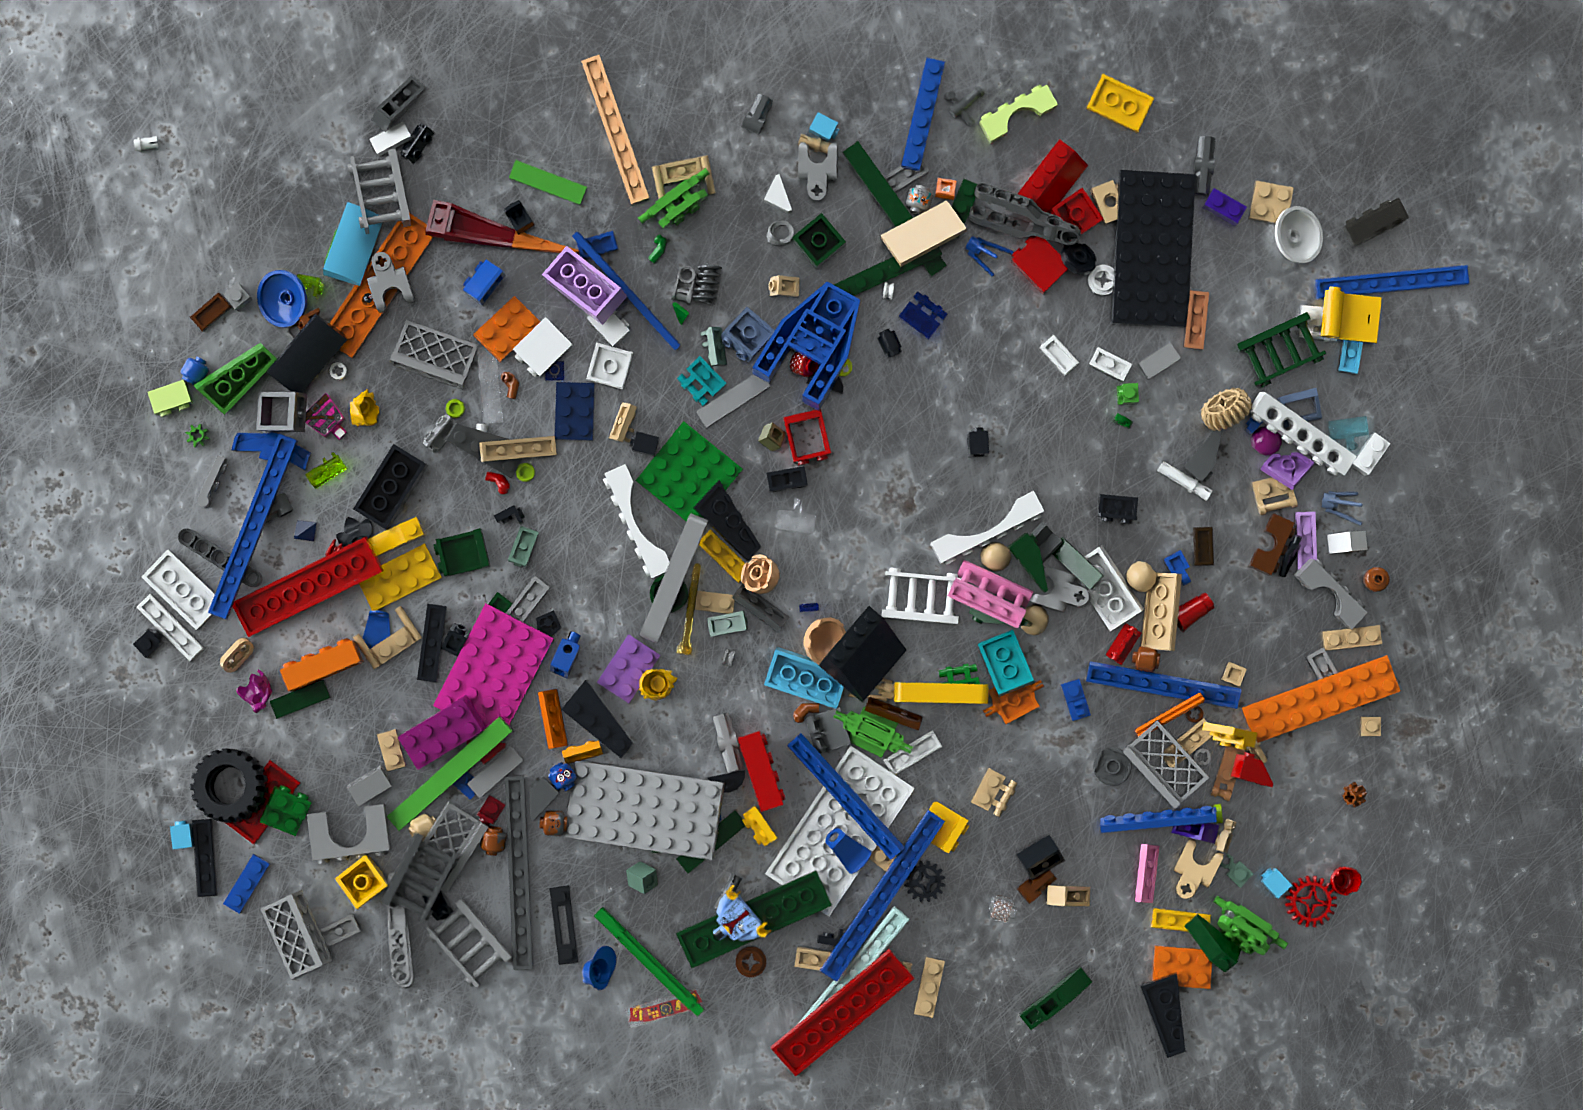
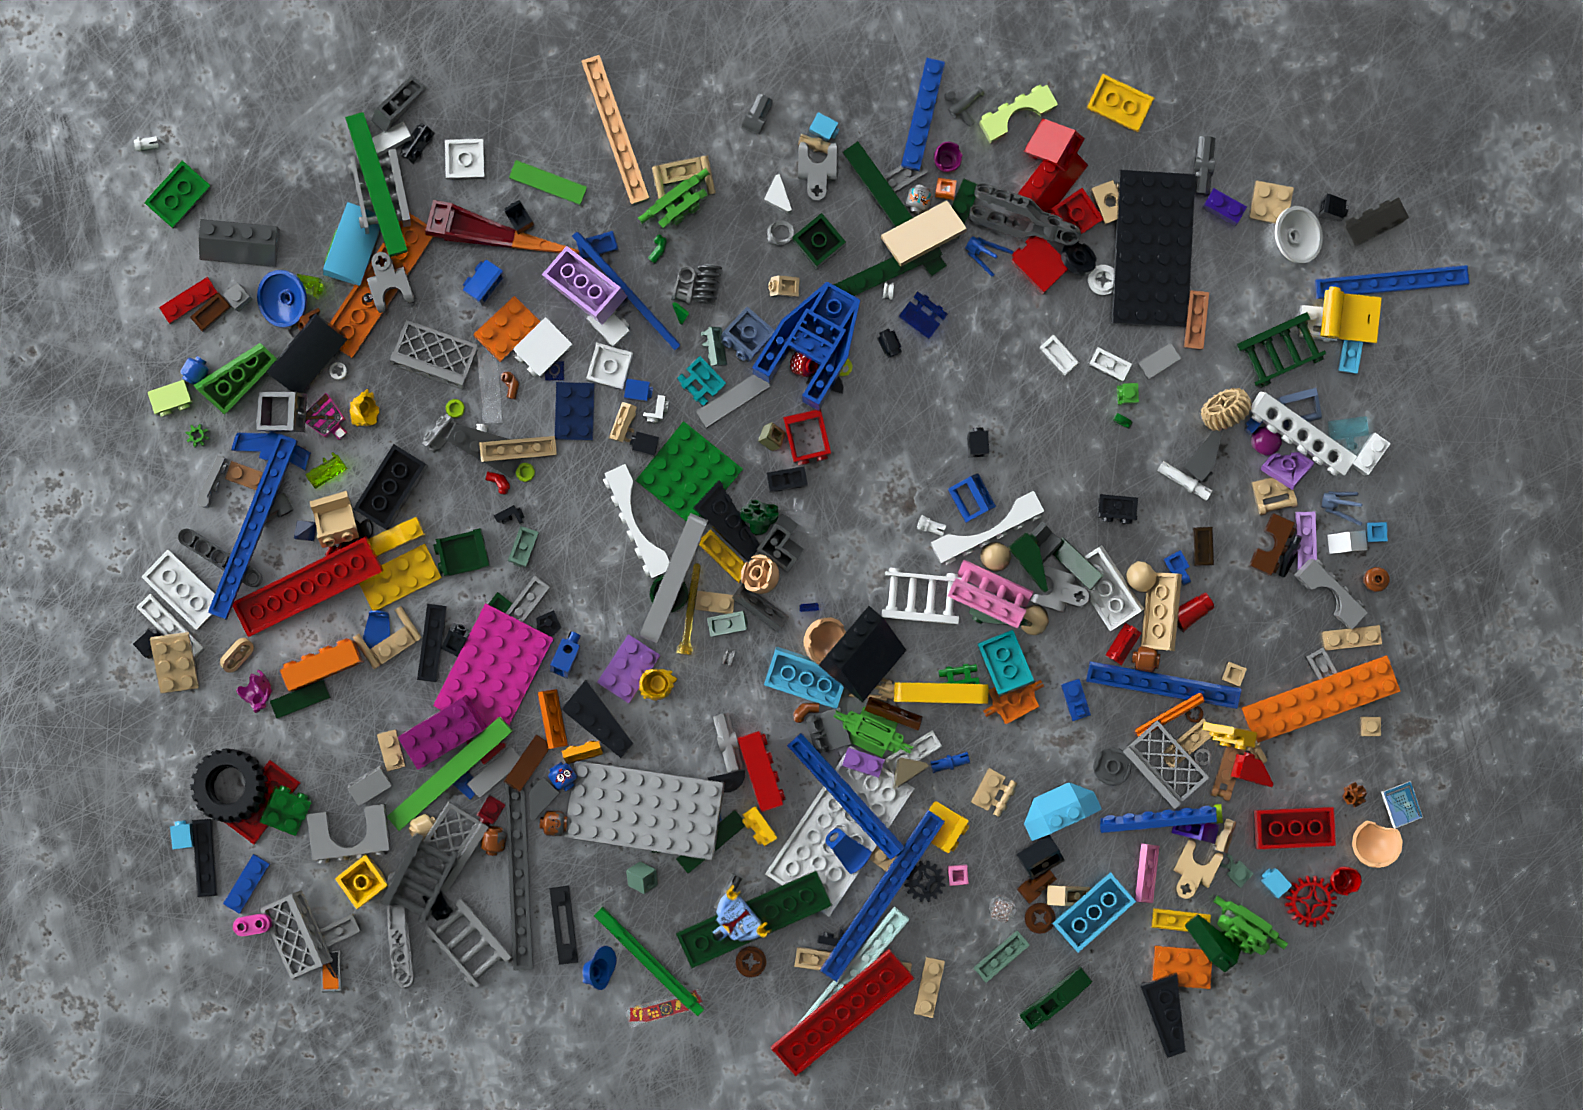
none -> green plate [144,161,212,229]
none -> tan plate [150,632,199,693]
none -> red plate [159,277,218,324]
none -> dark grey slope [199,219,280,267]
none -> medium nougat plate [225,461,263,490]
none -> dark pink plate [233,913,272,936]
none -> tan panel [310,491,359,548]
none -> slope [321,950,341,993]
none -> green tile [345,112,408,257]
none -> white plate [445,139,485,179]
none -> reddish brown tile [504,734,550,792]
none -> blue brick [624,379,653,402]
none -> white bracket [643,395,669,423]
none -> dark green plate [740,499,779,535]
none -> dark grey brick [757,514,804,572]
none -> medium lavender plate [842,748,885,778]
none -> dark tan slope [892,757,929,790]
none -> white pin [917,515,946,536]
none -> blue pin [930,752,970,773]
none -> magenta hair [934,141,963,173]
none -> blue tile [948,473,996,523]
none -> bright pink brick [948,864,969,886]
none -> sand green plate [973,930,1030,983]
none -> panel [1024,118,1085,171]
none -> medium azure wedge [1024,782,1102,841]
none -> reddish brown gear [1025,903,1056,934]
none -> medium azure slope [1052,872,1136,952]
none -> red brick [1254,807,1336,849]
none -> black slope [1318,194,1349,221]
none -> light nougat cylinder [1352,821,1403,868]
none -> dark azure plate [1367,522,1388,542]
none -> piece [1381,781,1423,829]

